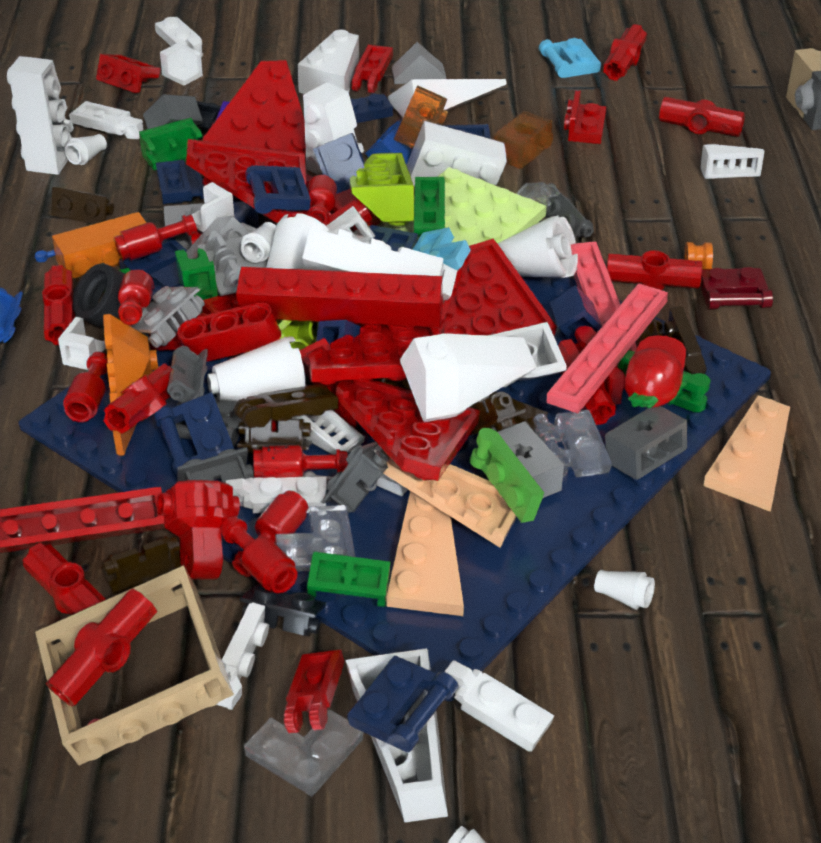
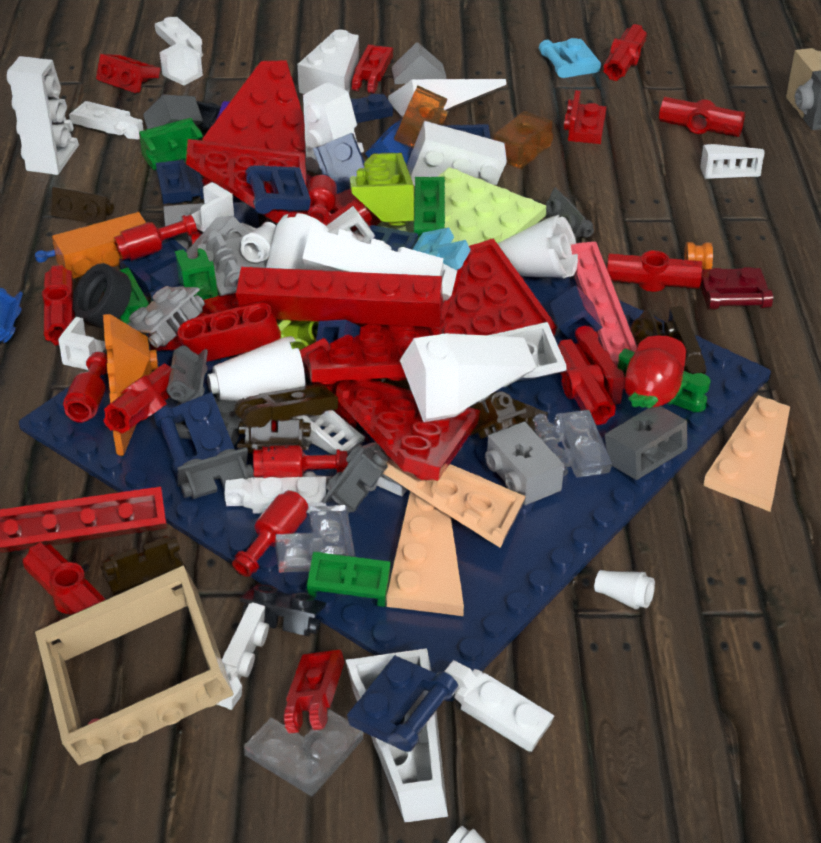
red piece [46,588,158,707] -> none
white cone [65,134,107,165] -> none
red piece [118,270,154,325] -> none
red piece [157,480,240,580] -> none
red piece [220,516,298,593] -> none
bright green plate [470,428,544,523] -> none
clear plate [516,182,560,207] -> none
coral tile [547,284,668,413] -> none

